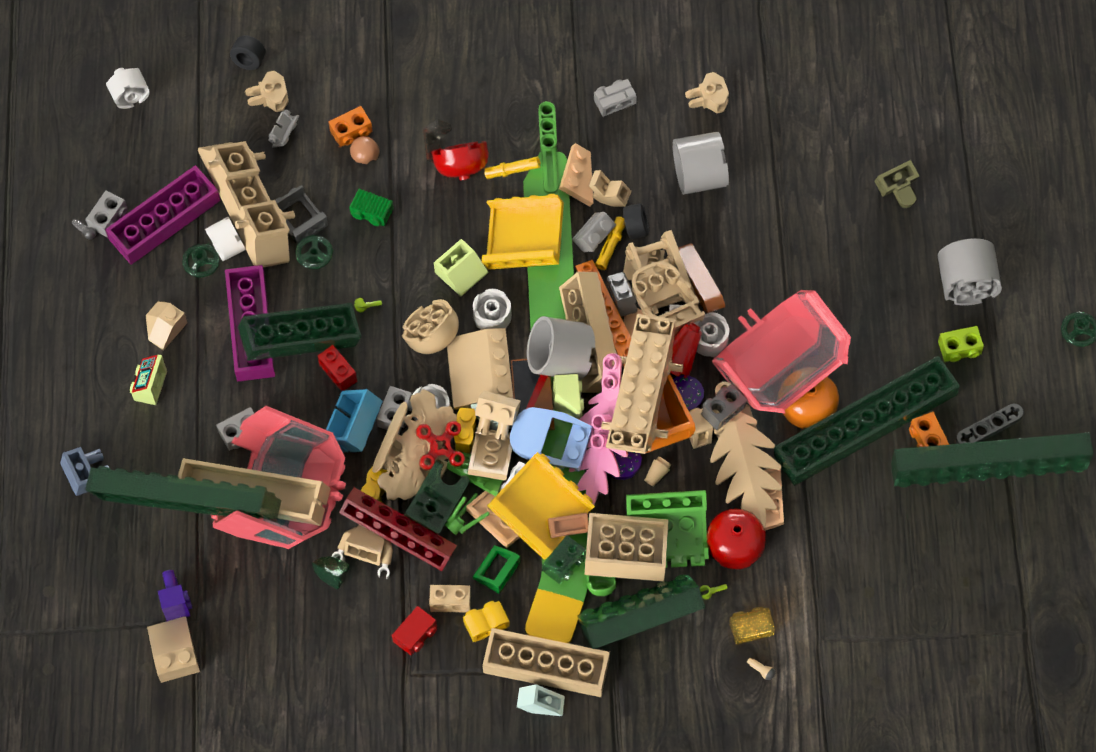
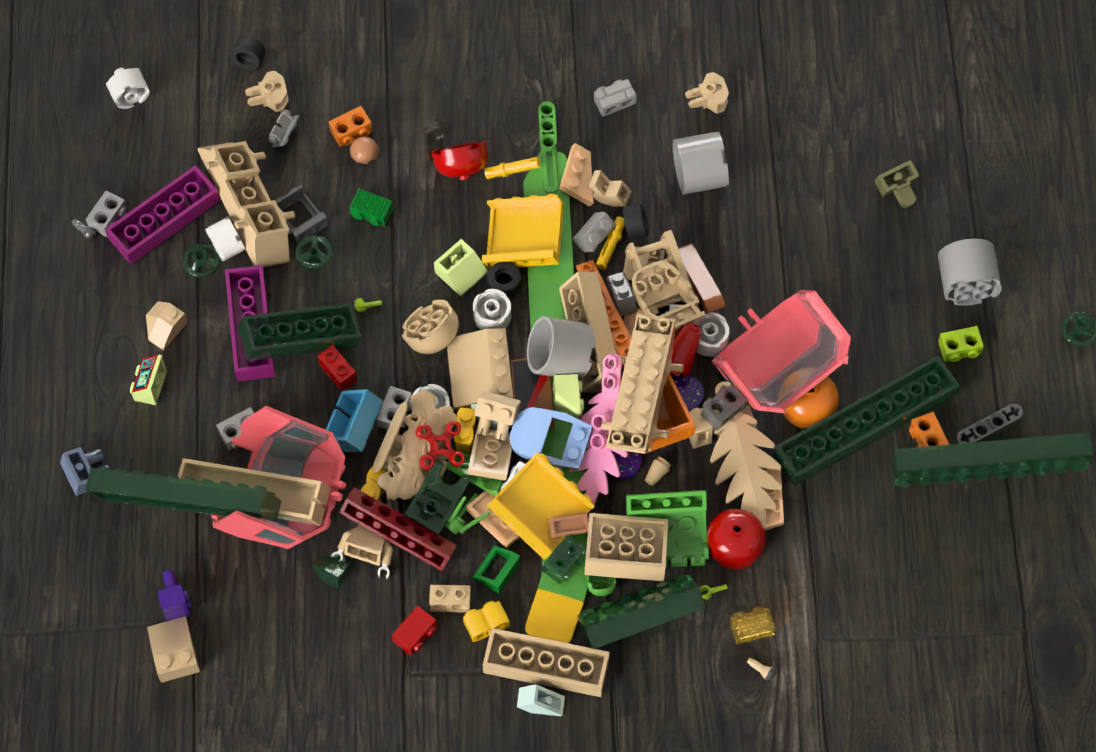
none -> black tyre [487,262,521,298]

